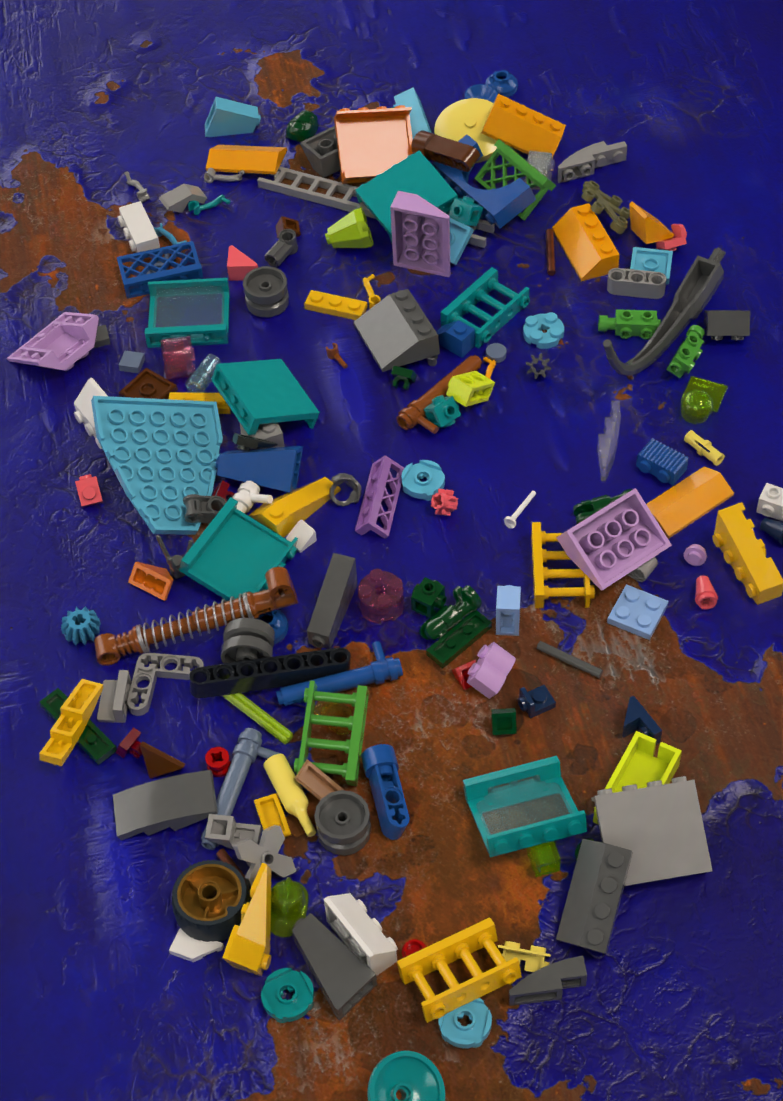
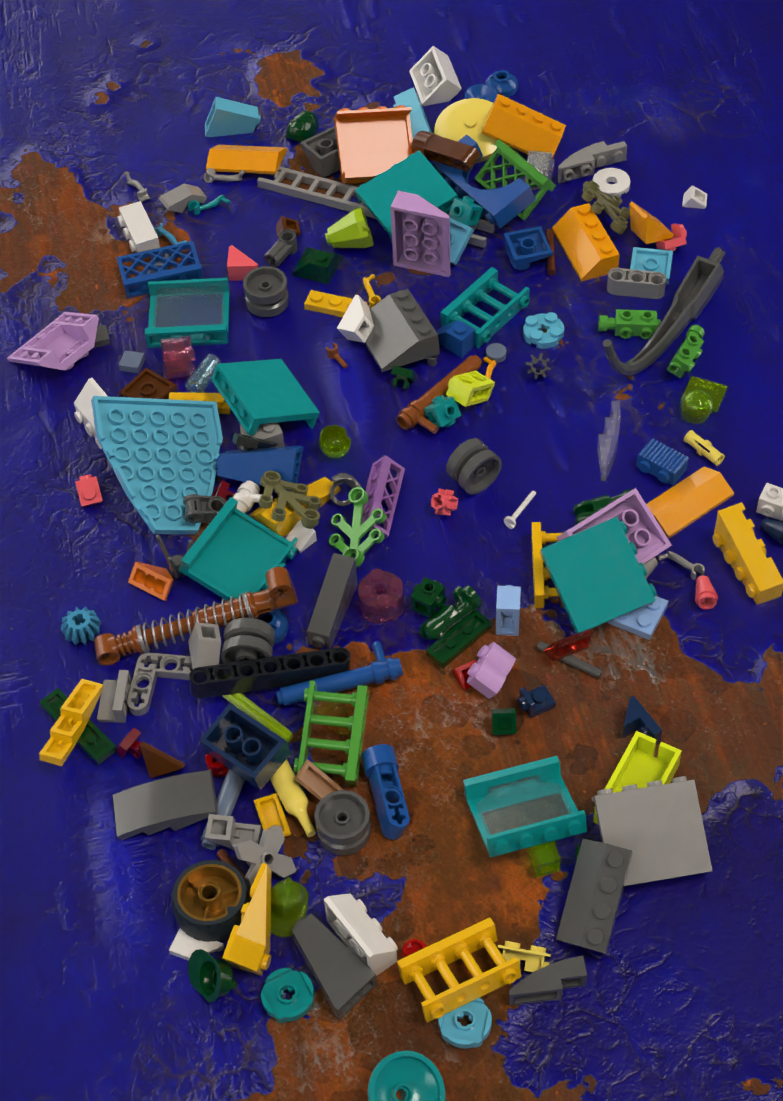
medium azure plate [401,460,445,501] -> none
lavender plate [684,544,707,566] -> none
dark grey slope [703,310,750,340] -> none
none -> light grey slope [188,622,221,669]
none -> dark green piece [188,949,238,1003]
none -> dark blue brick [199,703,291,790]
none -> olive plant [259,471,321,529]
none -> dark green slope [292,247,343,284]
none -> clear neon green hair [319,425,351,459]
none -> bright green plant [329,487,386,568]
none -> white slope [337,295,374,343]
none -> white slope [409,46,462,106]
none -> dark grey wheel [446,438,502,495]
none -> blue slope [504,226,553,270]
none -> teal panel [540,516,657,636]
none -> clear red slope [543,628,593,661]
none -> white tile [592,168,631,197]
none -> light grey piece [657,551,705,580]
none -> white slope [682,186,708,209]

